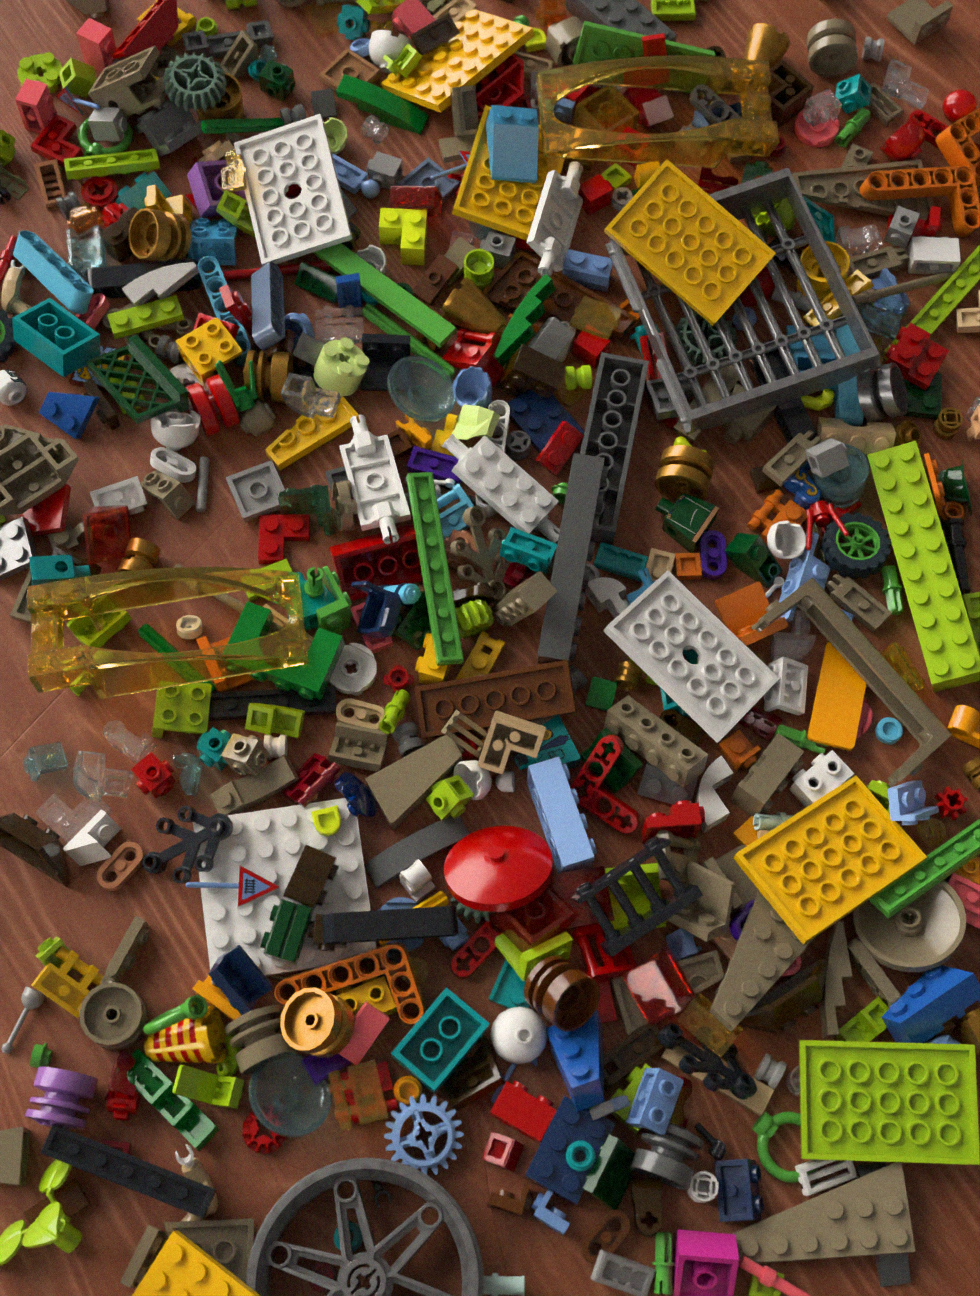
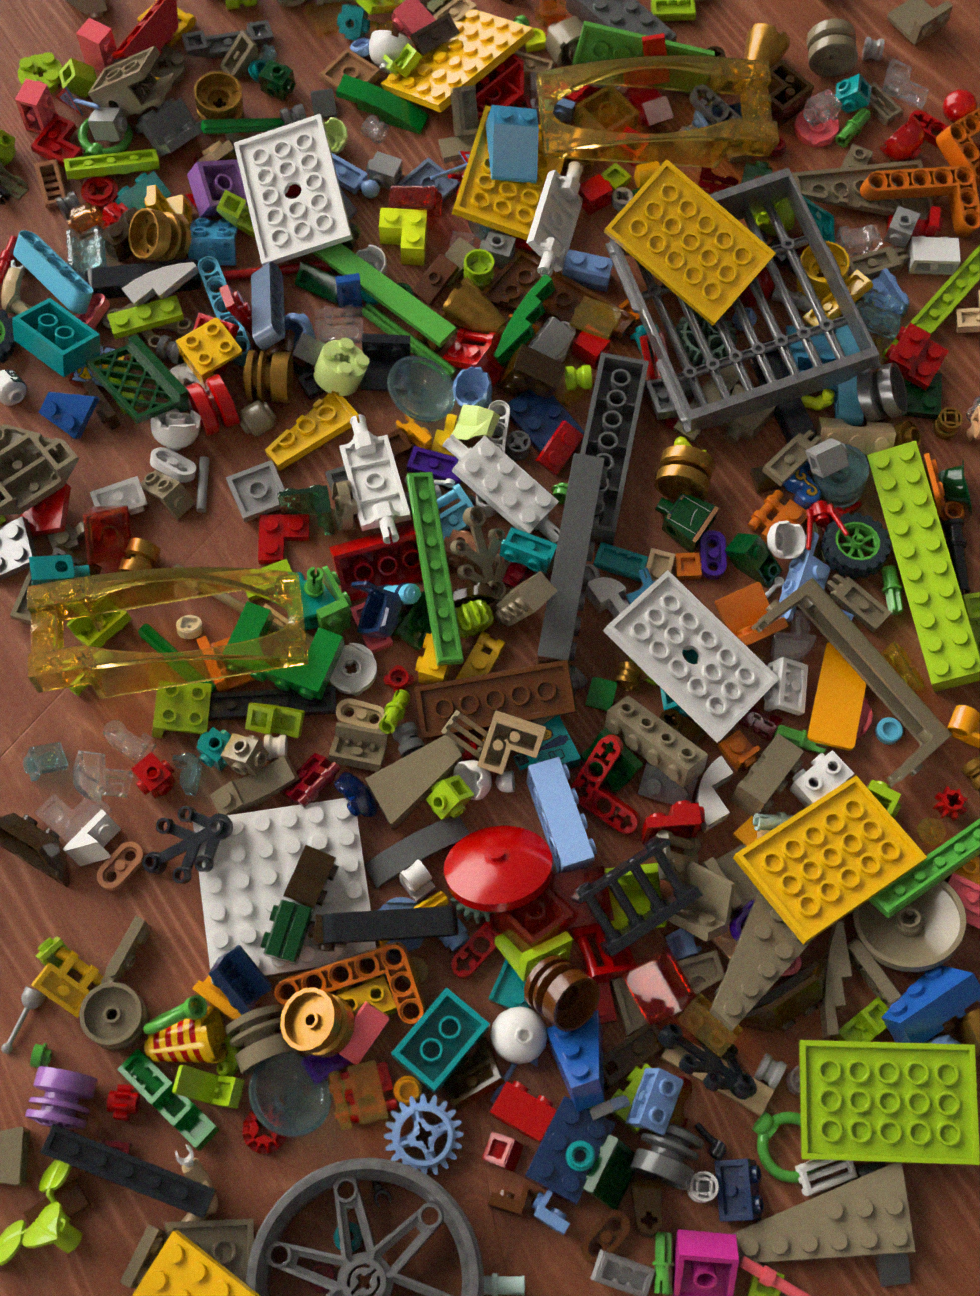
dark red piece [104,1051,136,1101] -> none
sand green gear [163,52,227,113] -> none
piece [186,866,280,907] -> none
lime plate [196,17,218,36] -> none
green plant [215,360,258,411] -> none
clear yellow plate [221,149,247,193] -> none
clear brick [281,373,341,418] -> none
neon yellow tile [311,805,341,837] -> none
dark tan bar [851,271,952,305] -> none
light blue bracket [888,780,939,825] -> none

